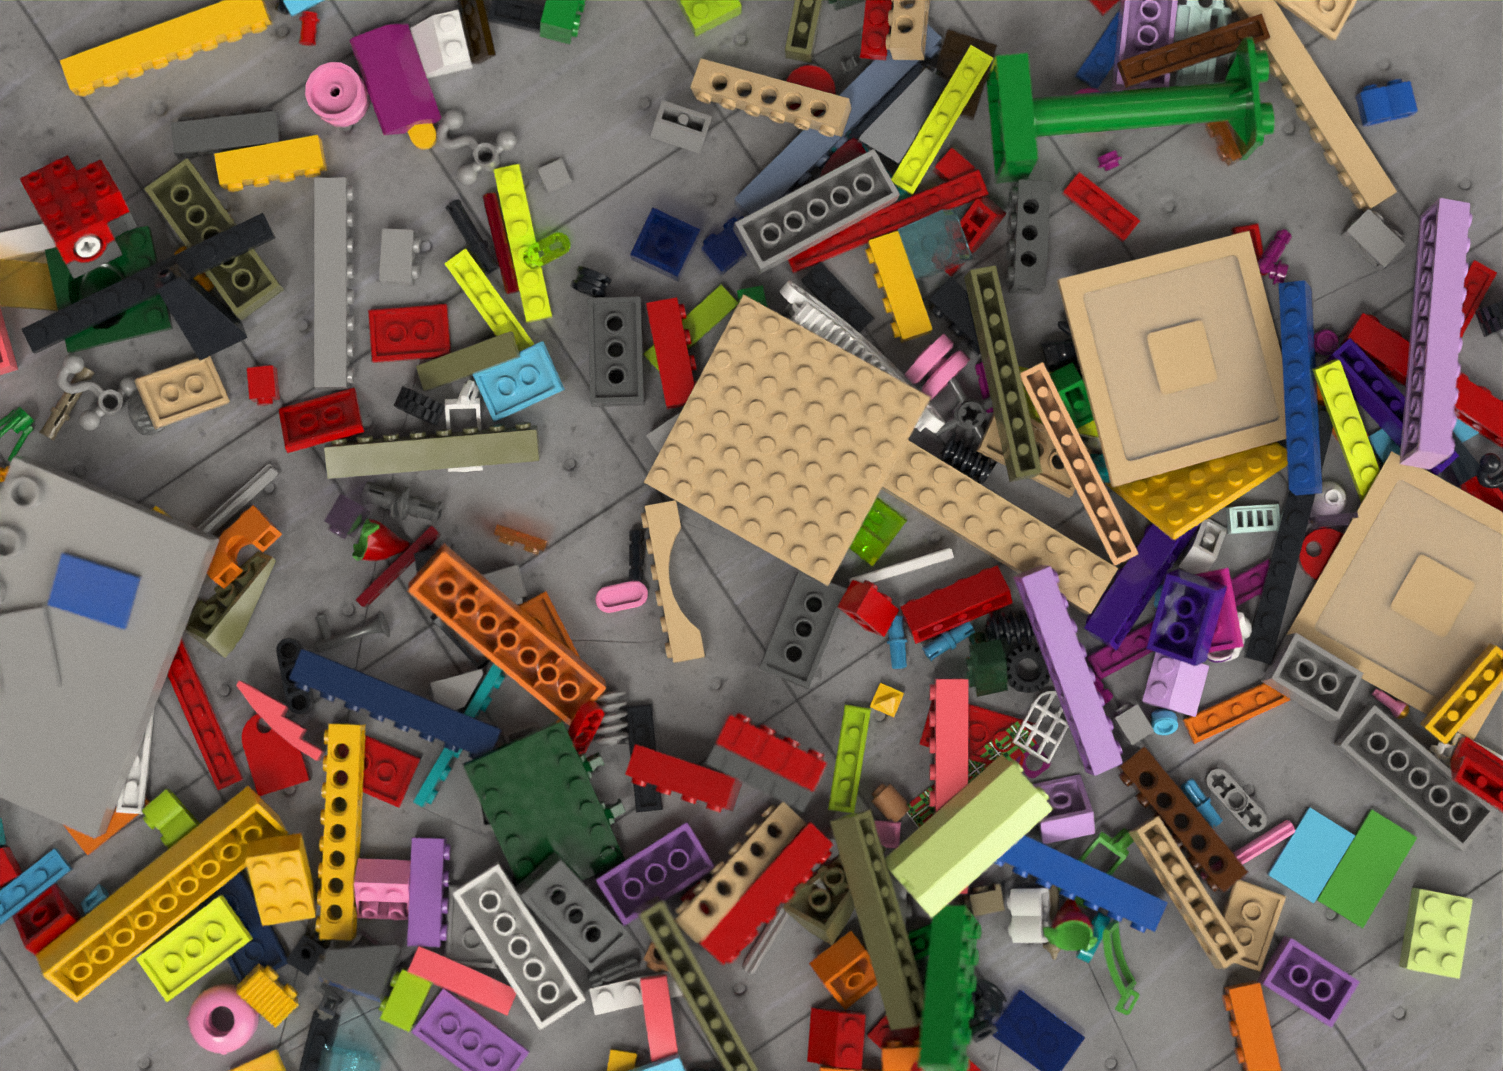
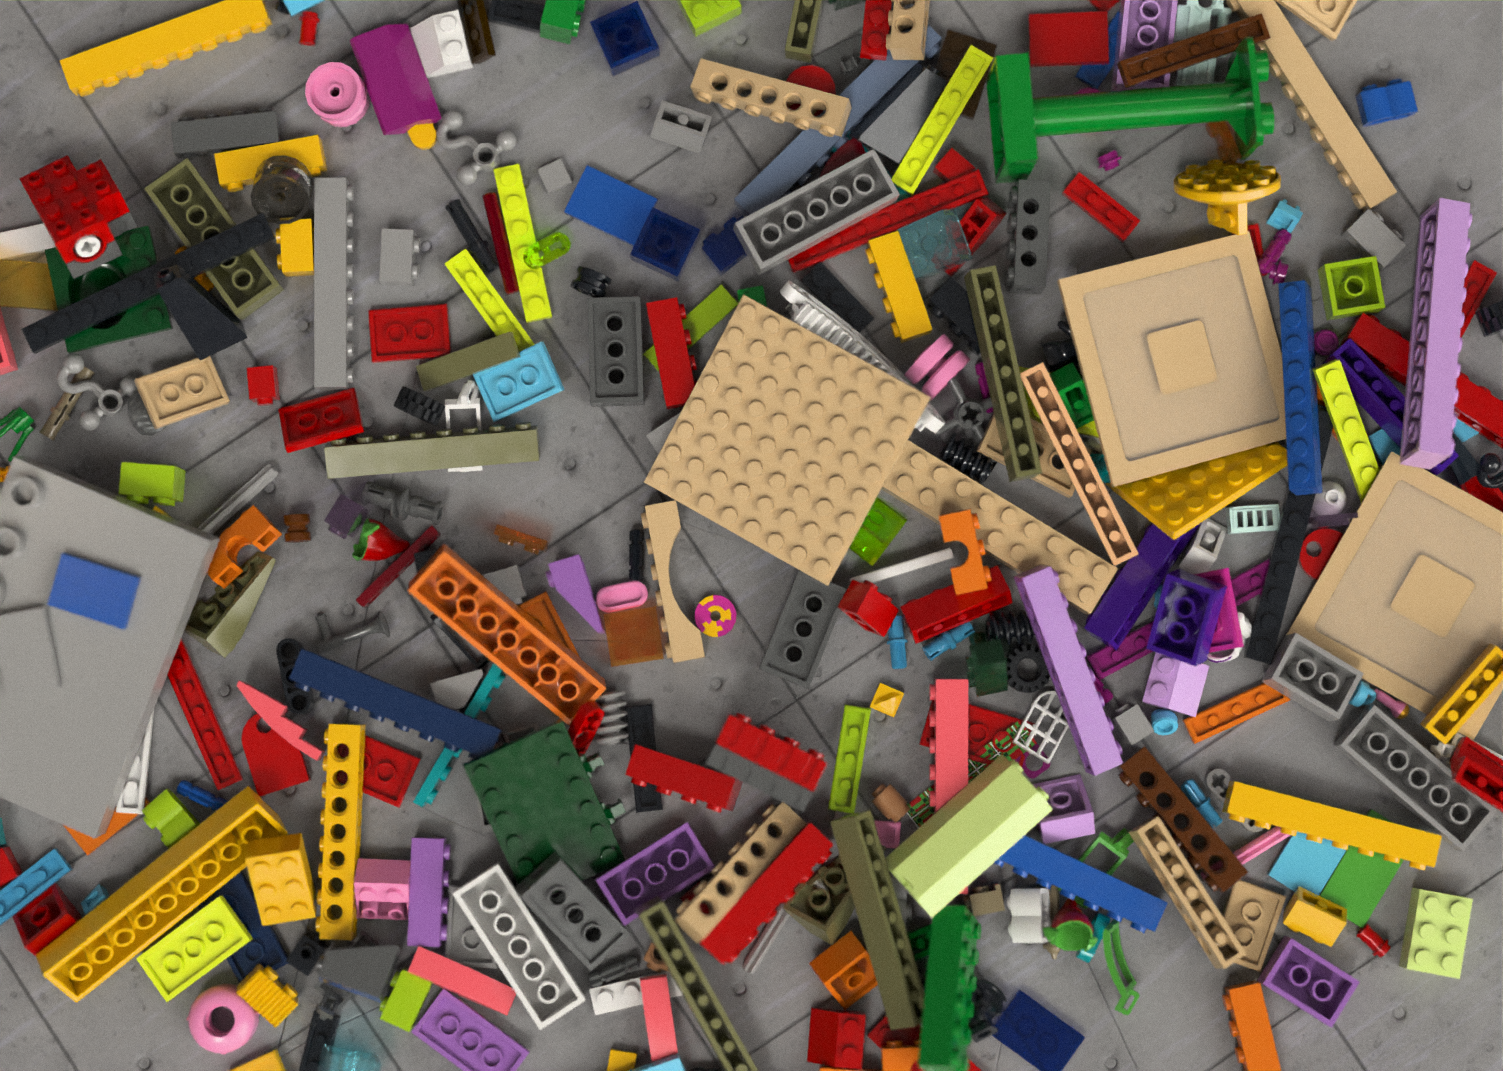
none -> lime brick [119,462,186,506]
none -> blue axle [176,780,227,812]
none -> clear smoke wheel [250,155,313,224]
none -> yellow brick [276,219,314,277]
none -> reddish brown wheel [283,514,312,543]
none -> medium lavender slope [546,554,605,634]
none -> blue tile [564,165,658,247]
none -> clear blue brick [590,1,660,77]
none -> clear orange plate [603,606,664,667]
none -> dark pink piece [694,595,737,637]
none -> orange arch [939,508,991,595]
none -> red tile [1029,11,1109,67]
none -> yellow bracket [1173,159,1281,235]
none -> yellow brick [1222,781,1442,871]
none -> medium azure tile [1266,199,1303,234]
none -> yellow brick [1283,886,1347,947]
none -> lime brick [1318,256,1386,321]
none -> medium azure tile [1348,680,1376,707]
none -> red pin [1356,923,1391,958]

